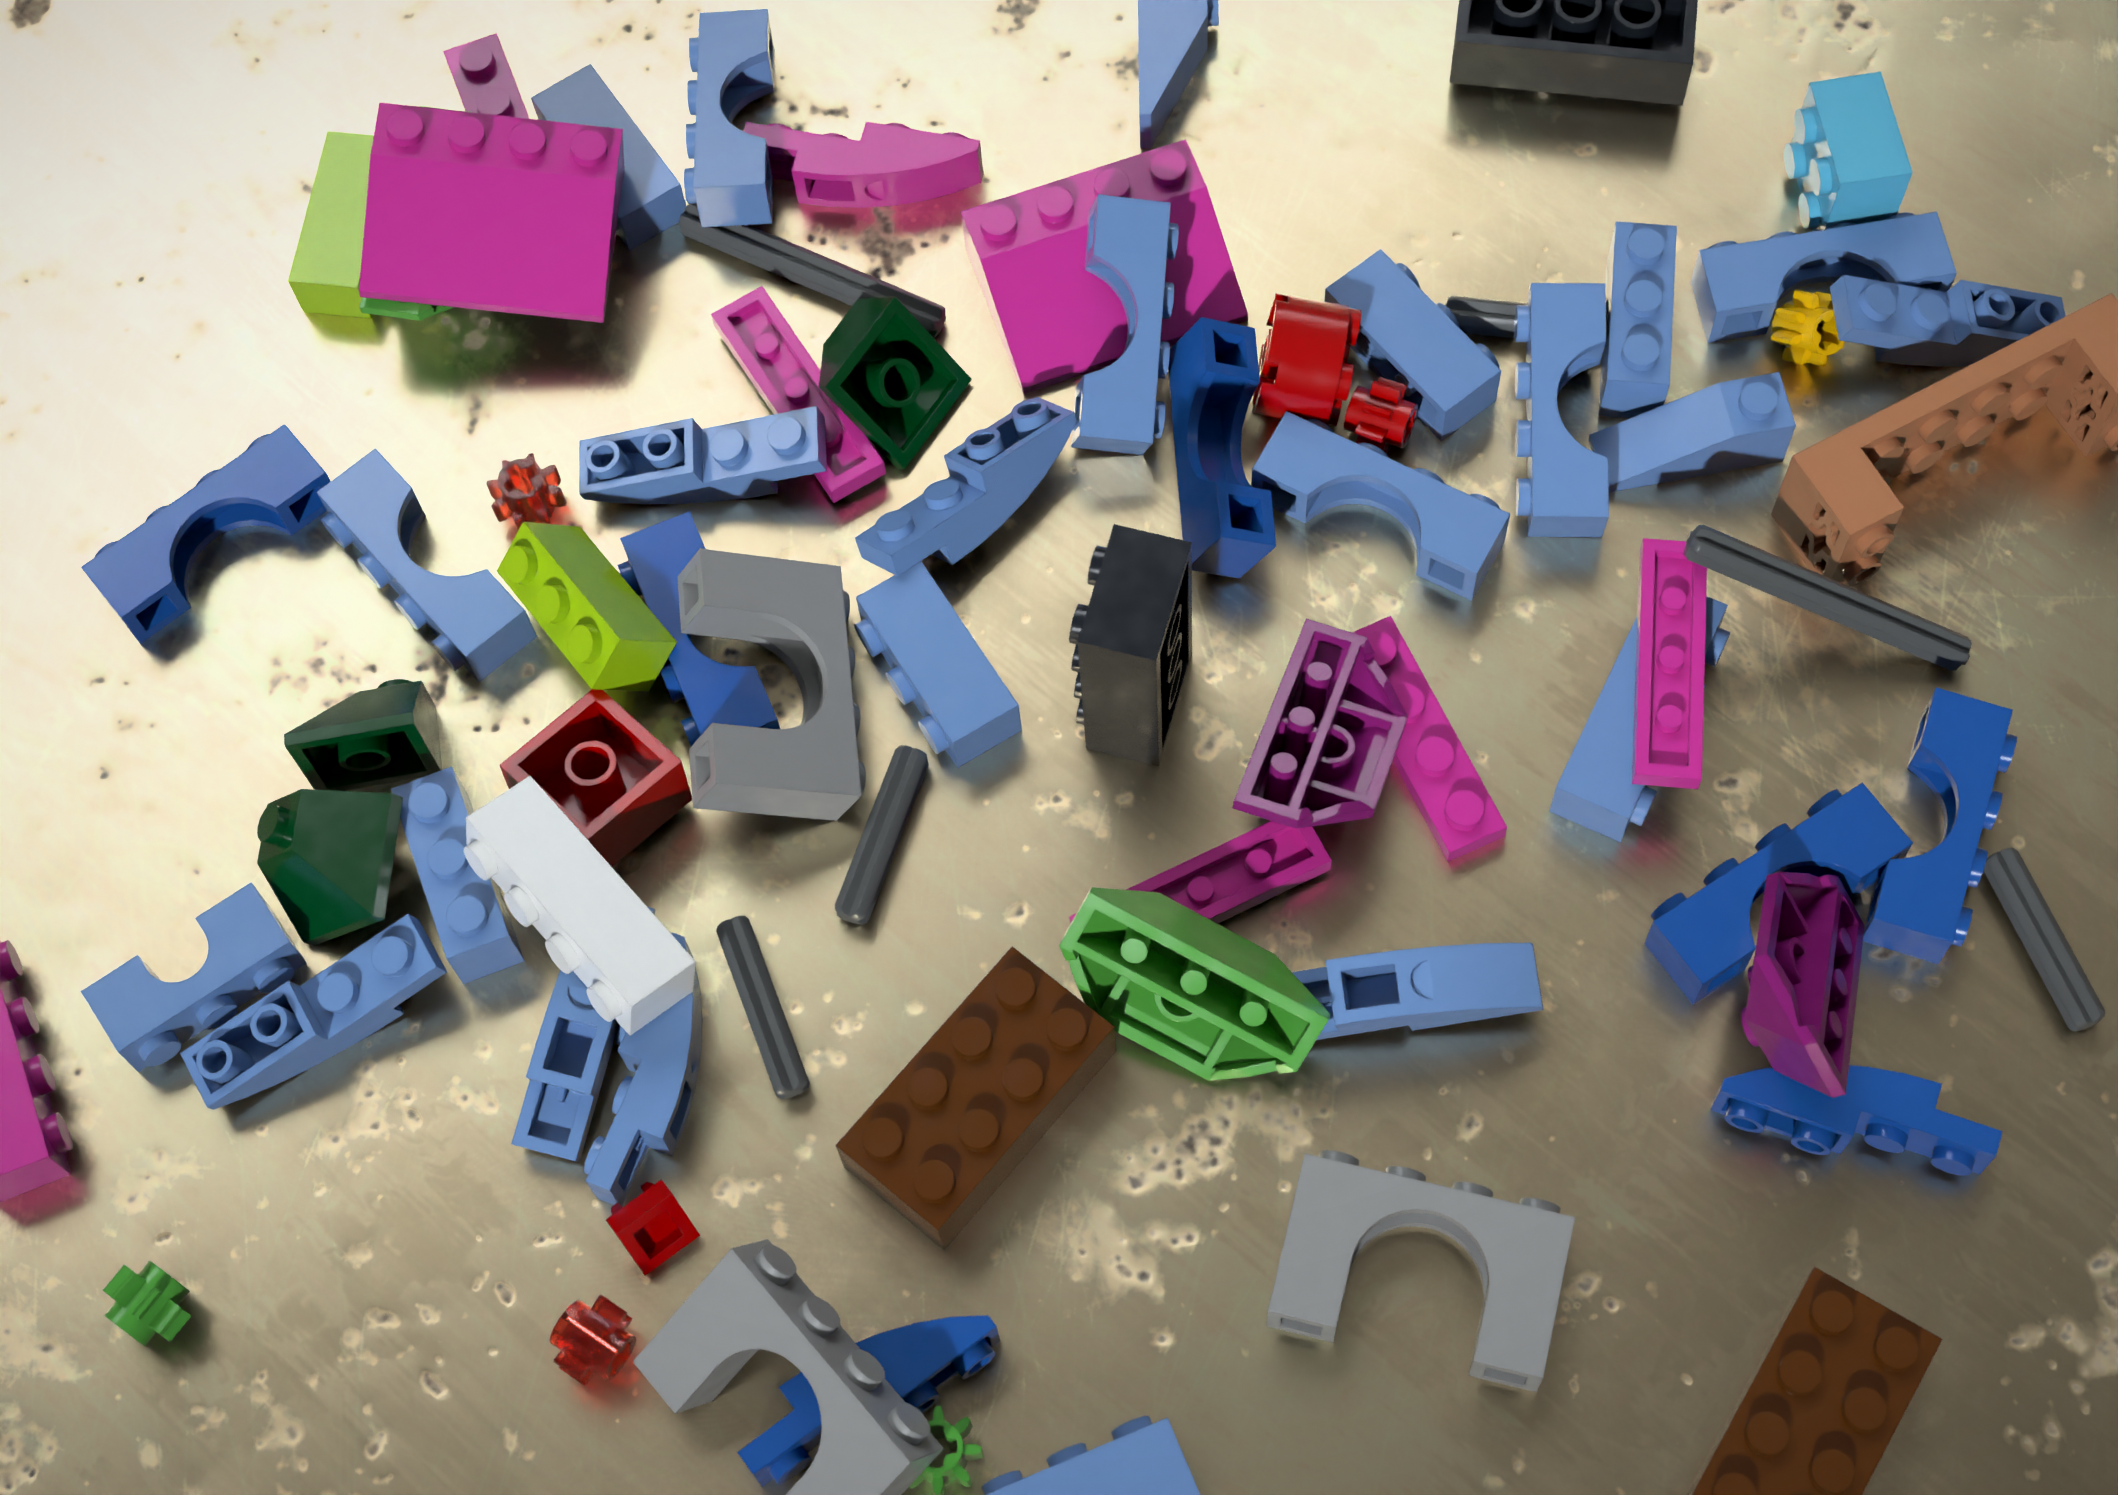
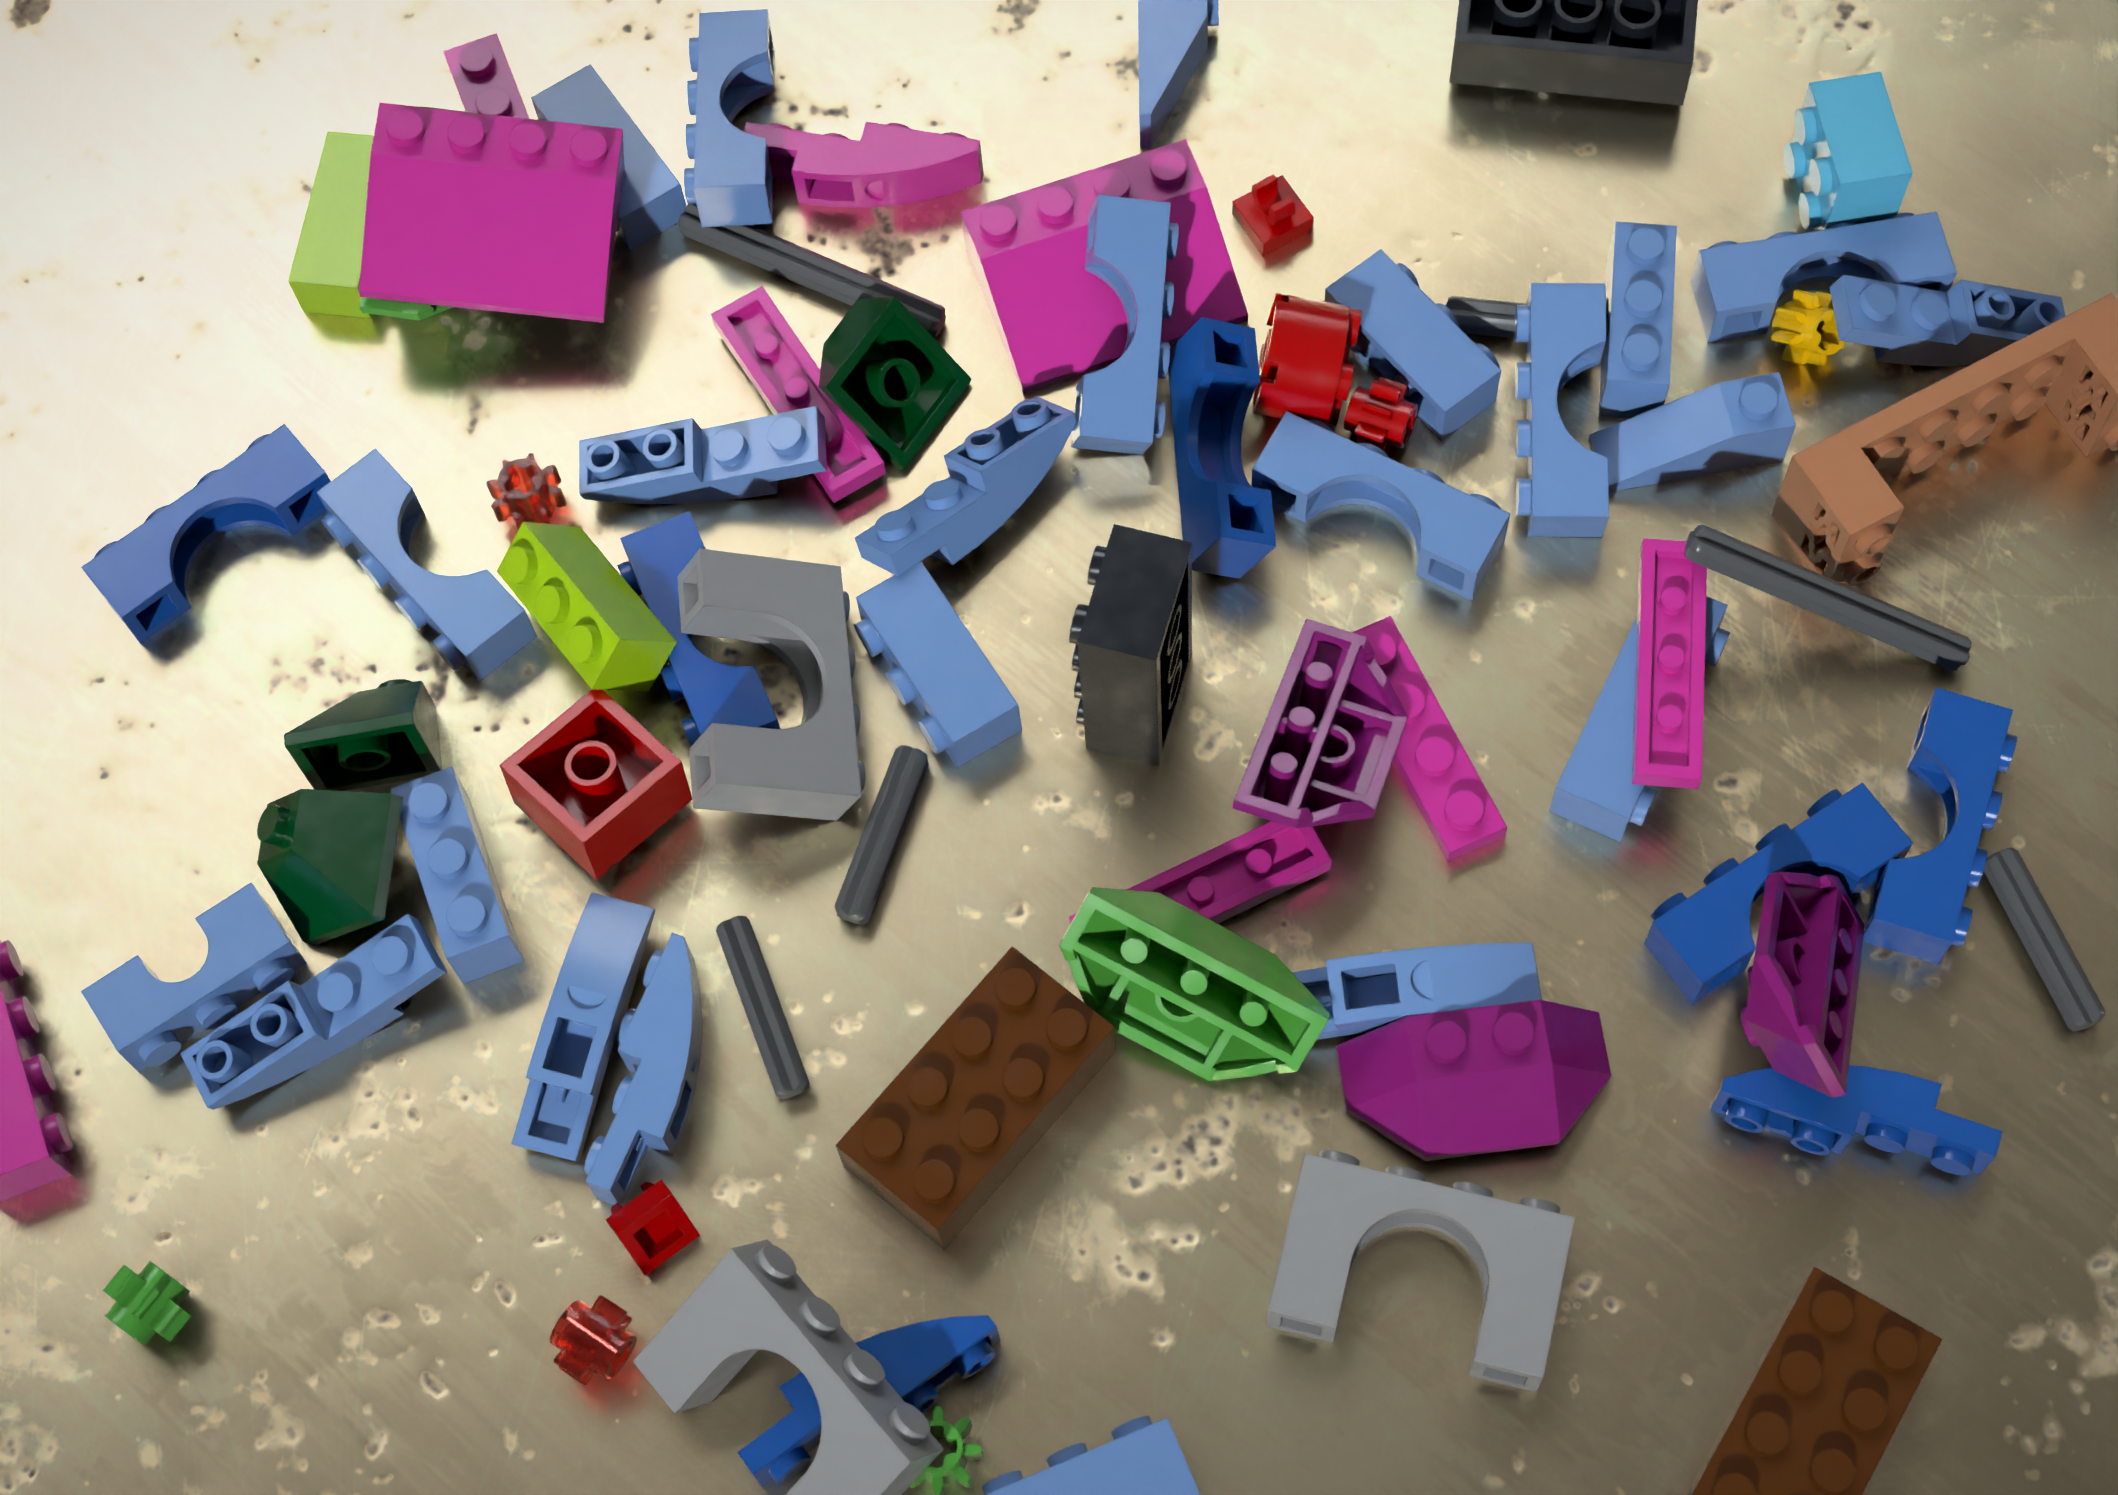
white brick [463,776,696,1036] -> none
none -> red tile [1232,174,1314,257]
none -> magenta wedge [1336,1000,1611,1161]

